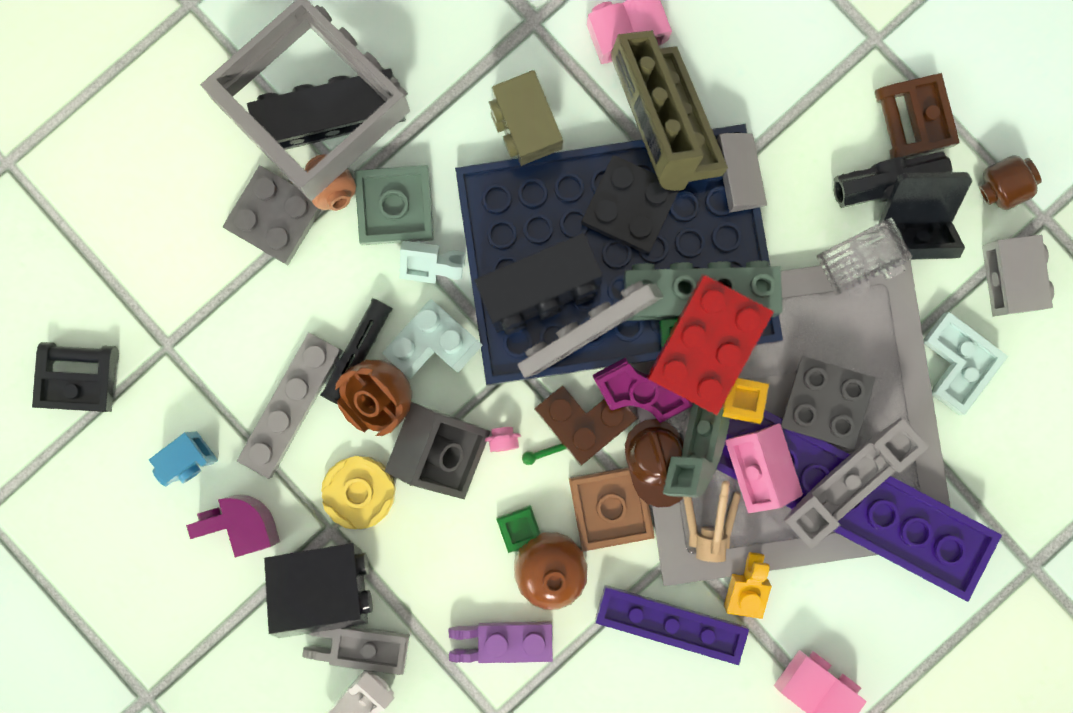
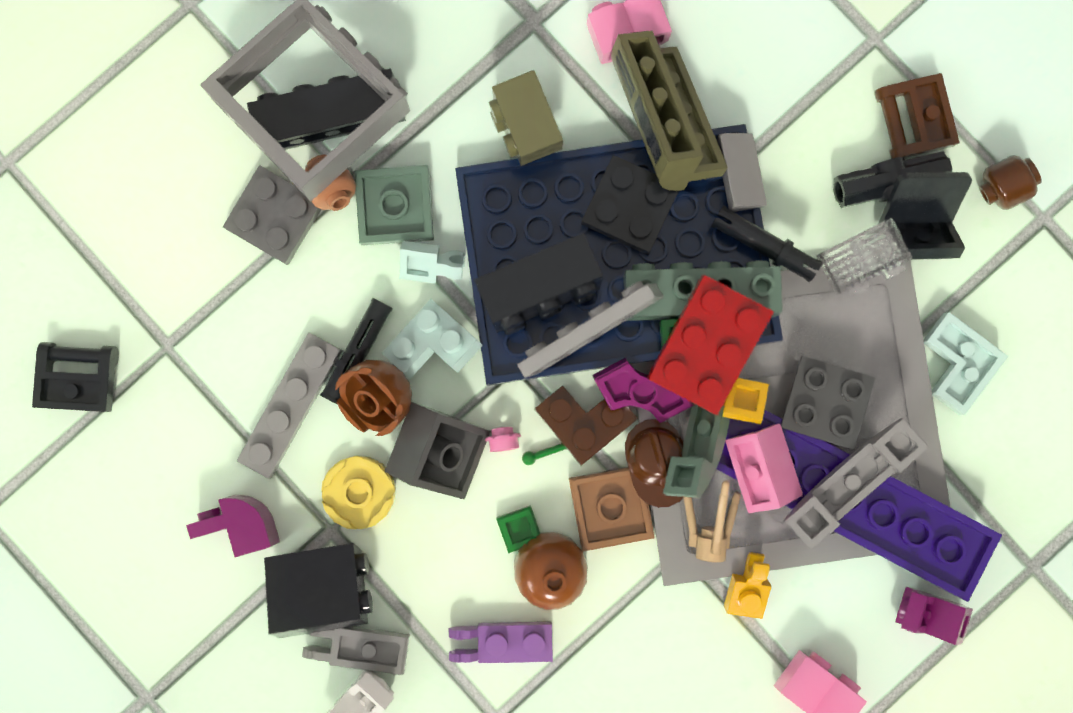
dark azure brick [148,431,218,487] -> none
dark purple plate [595,585,749,666] -> none
light grey brick [982,234,1054,317] -> none
none -> black pin [711,205,822,282]
none -> magenta brick [895,587,973,645]

